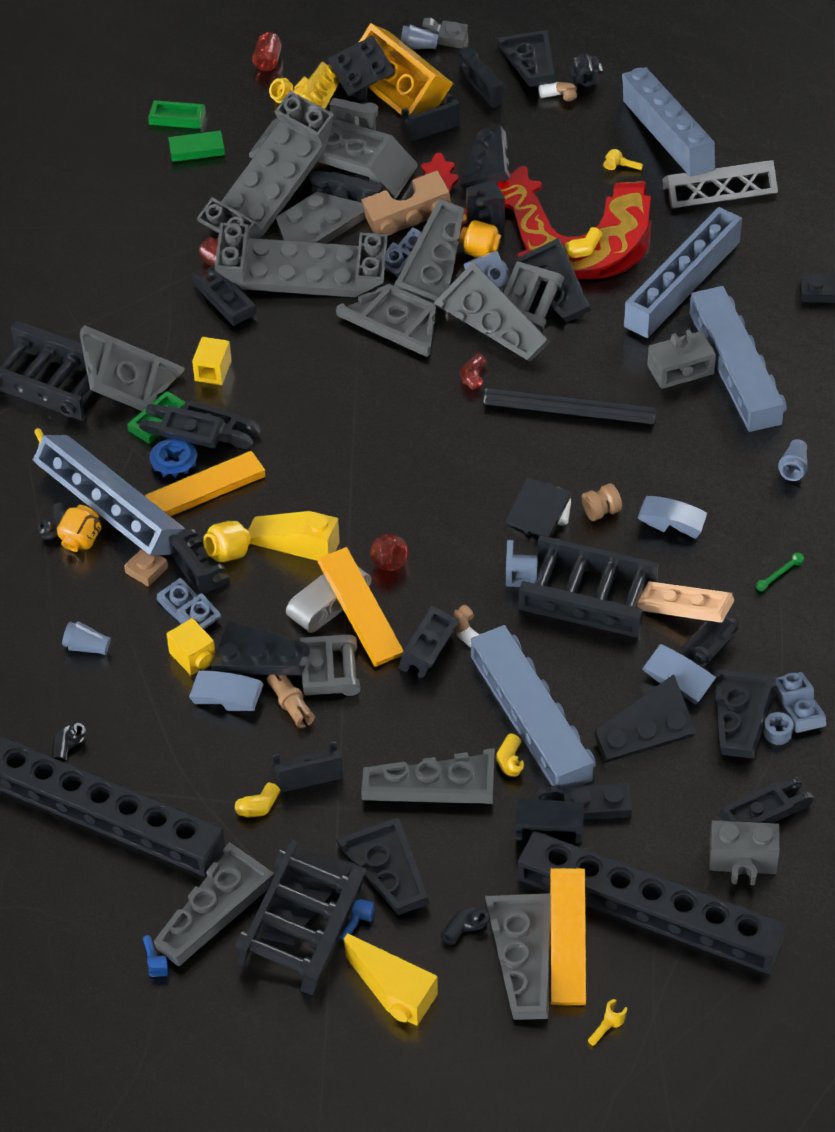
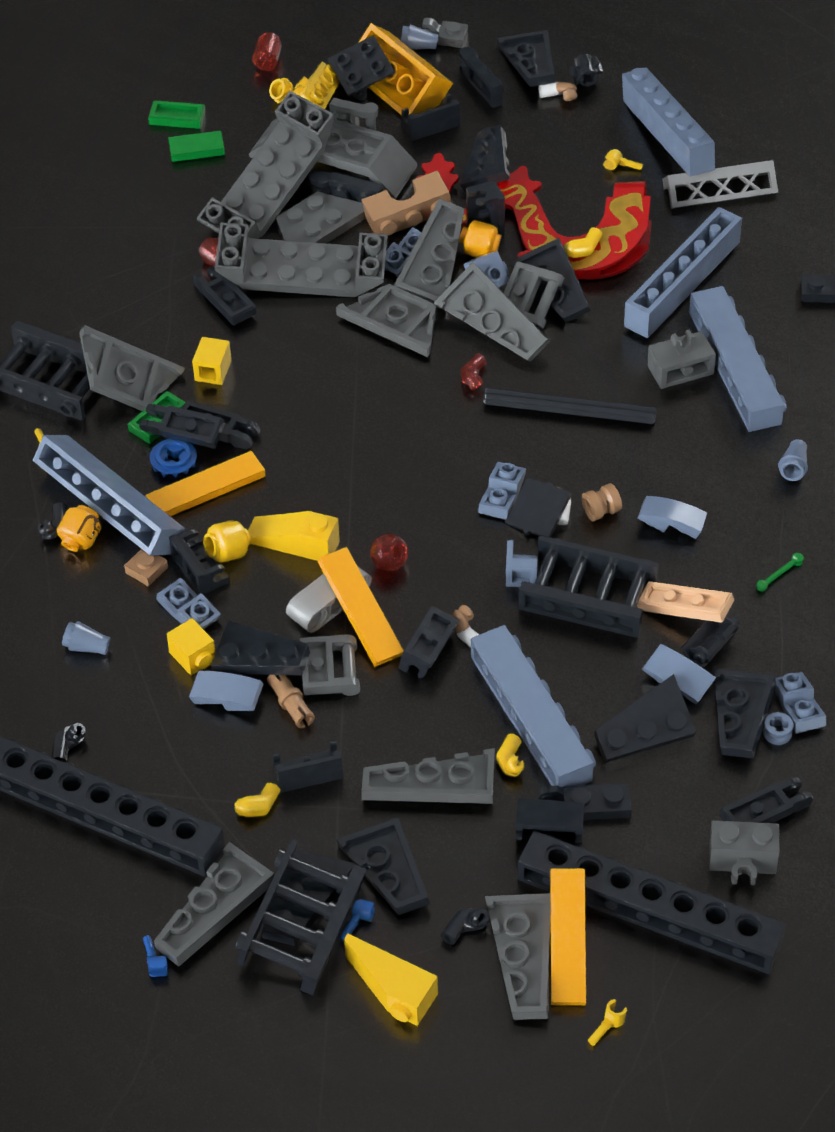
none -> sand blue slope [478,462,526,520]

